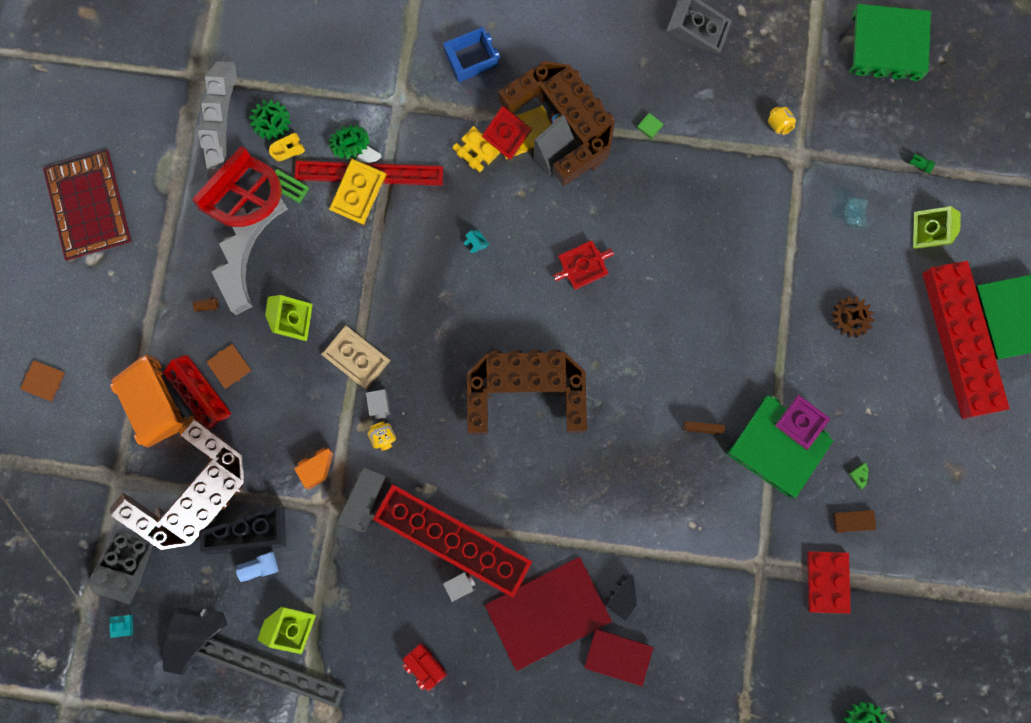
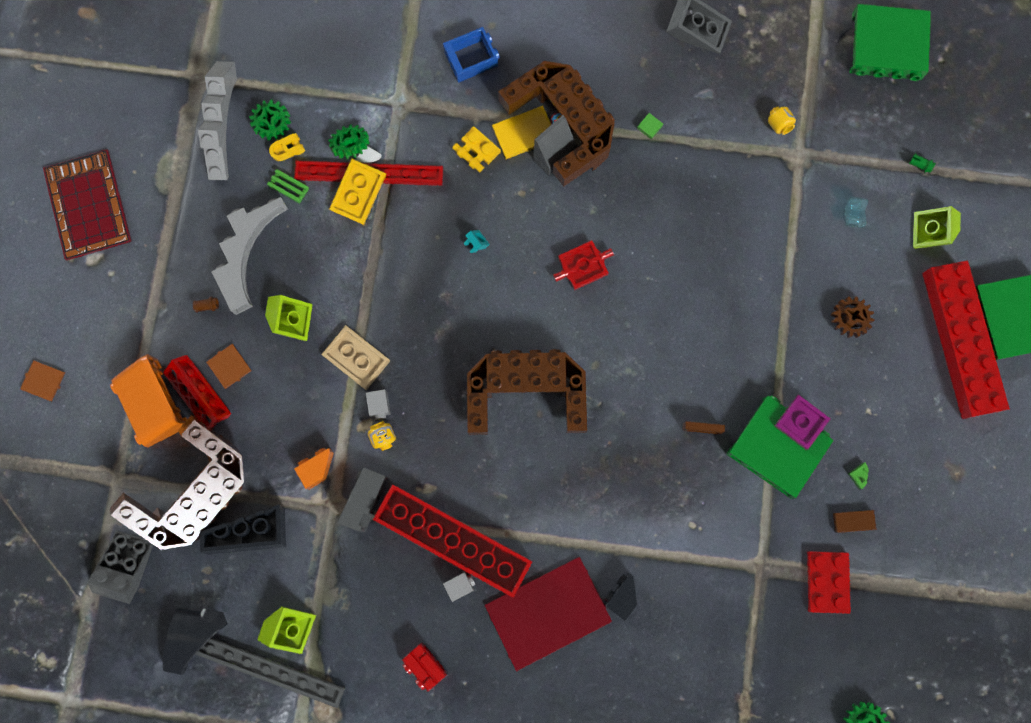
teal tile [109,615,133,638] -> none
red window [192,146,282,227] -> none
light blue piece [236,552,279,582] -> none
red plate [481,106,533,160] -> none
dark red tile [584,628,654,687] -> none

